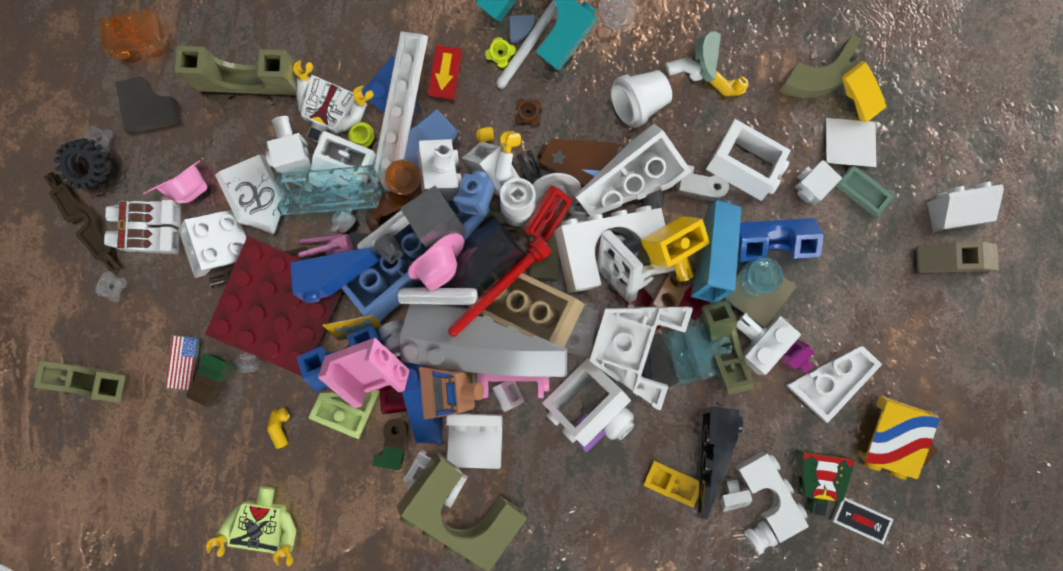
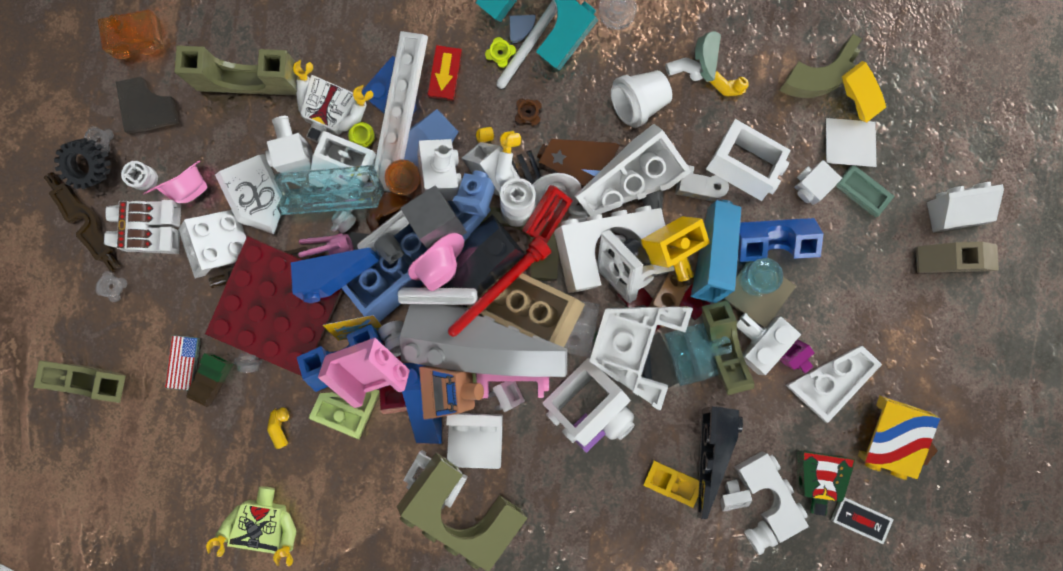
leg [372,418,409,471] -> none
none -> white wheel [121,161,158,191]

